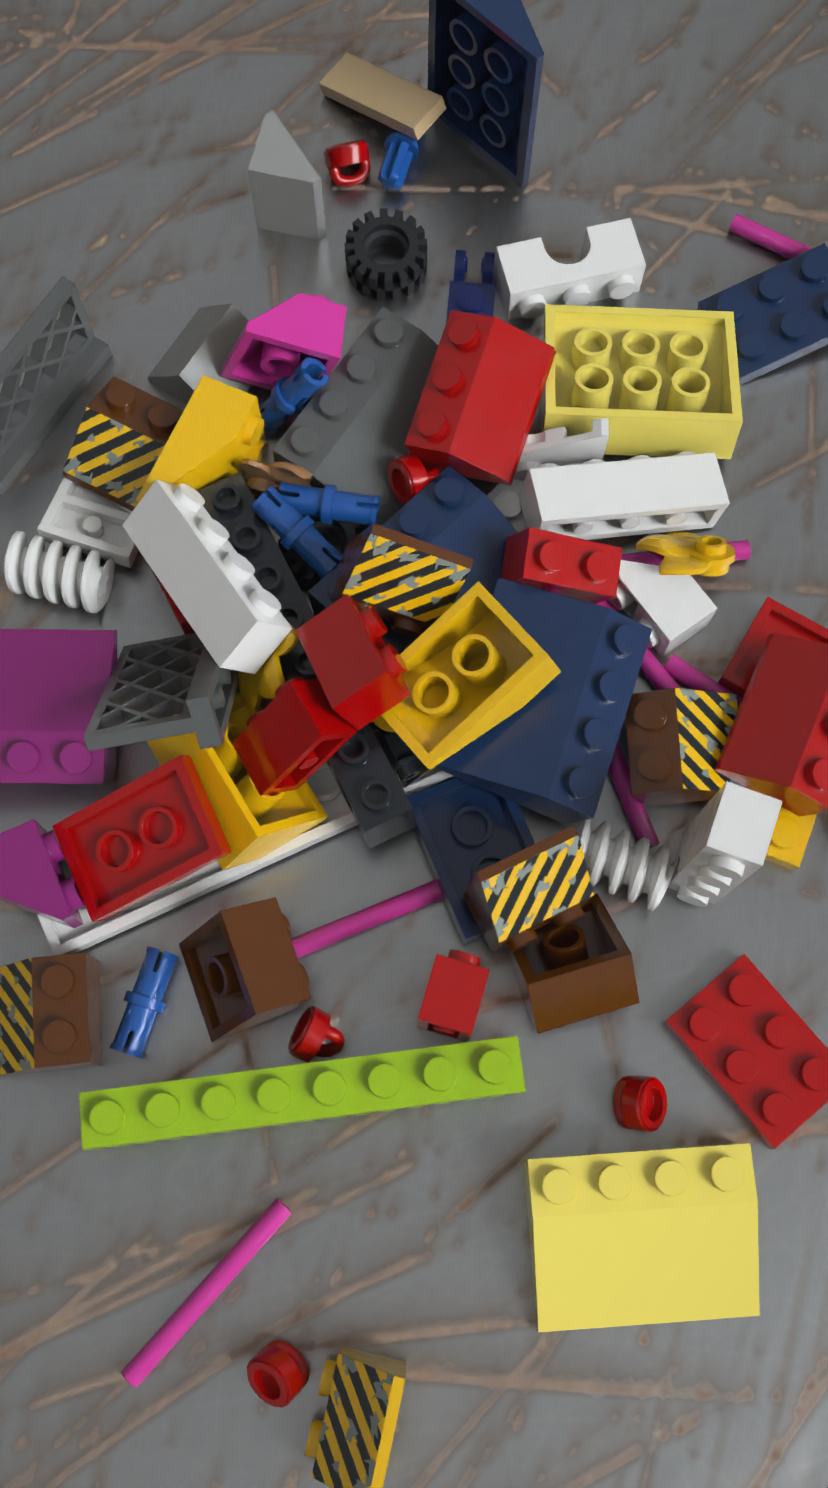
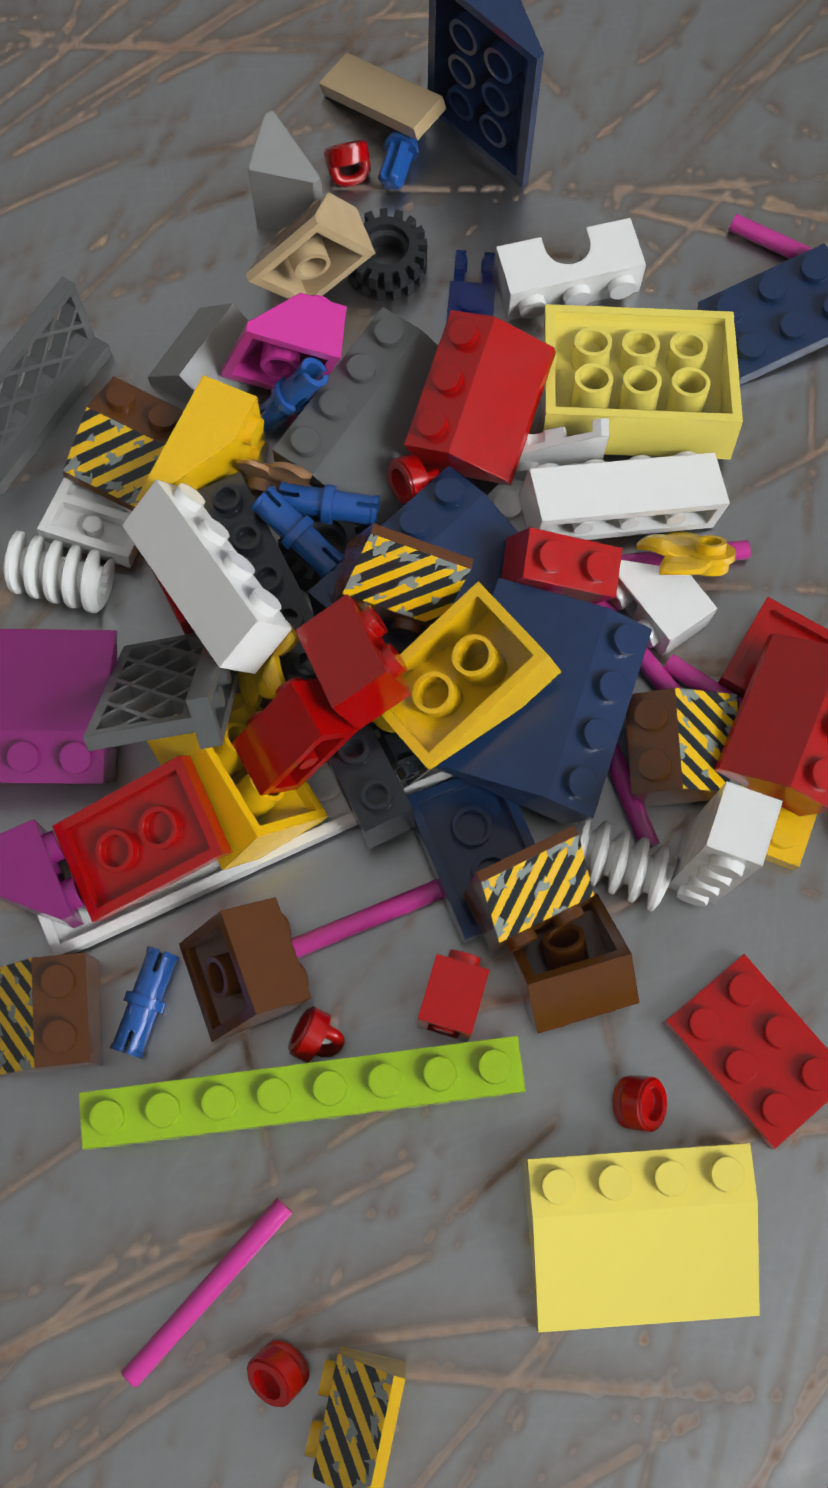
none -> tan slope [246,192,375,299]

